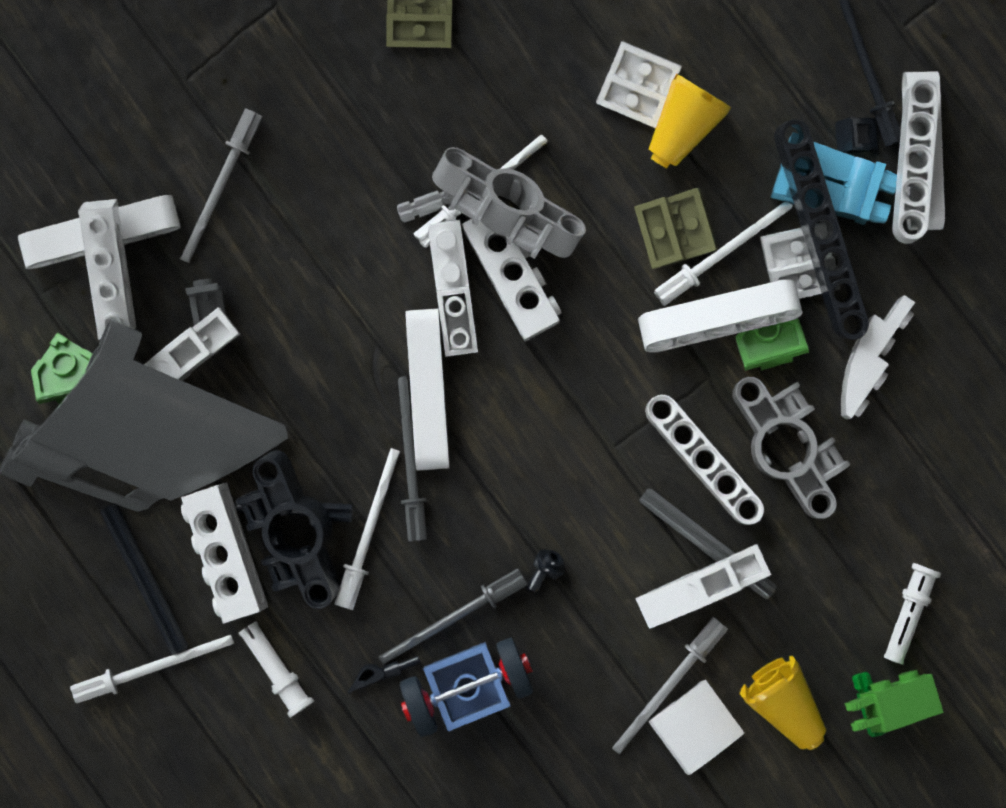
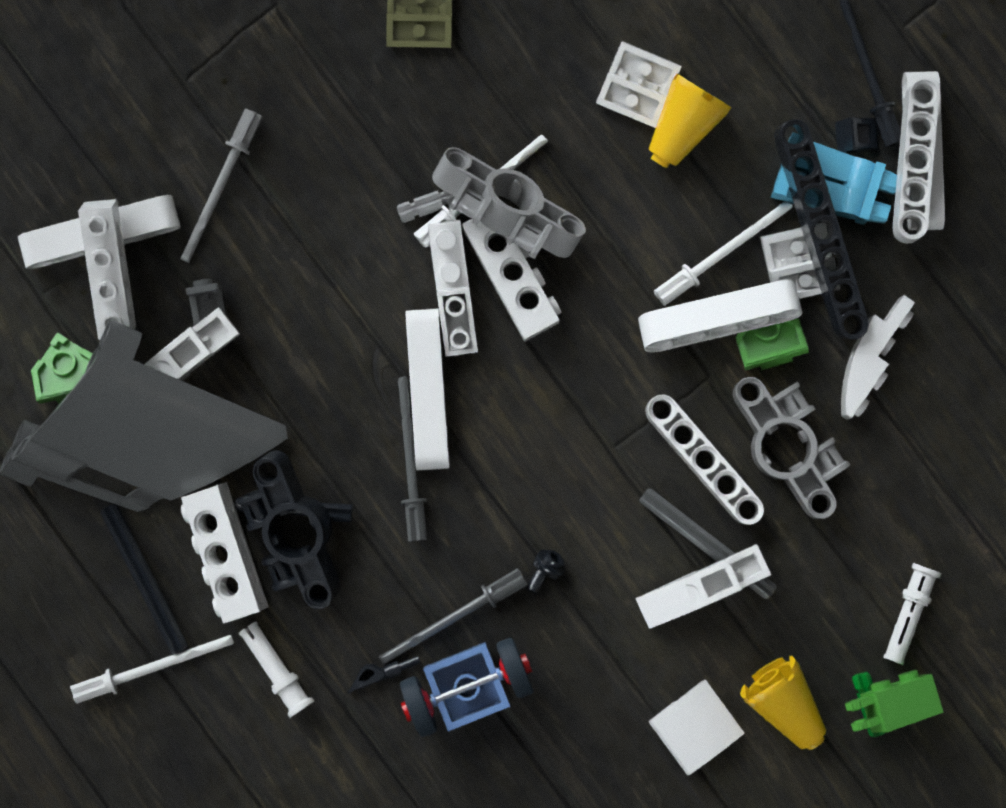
white piece [334,448,400,610] -> none
light grey piece [612,617,728,754] -> none
olive slope [634,188,718,269] -> none

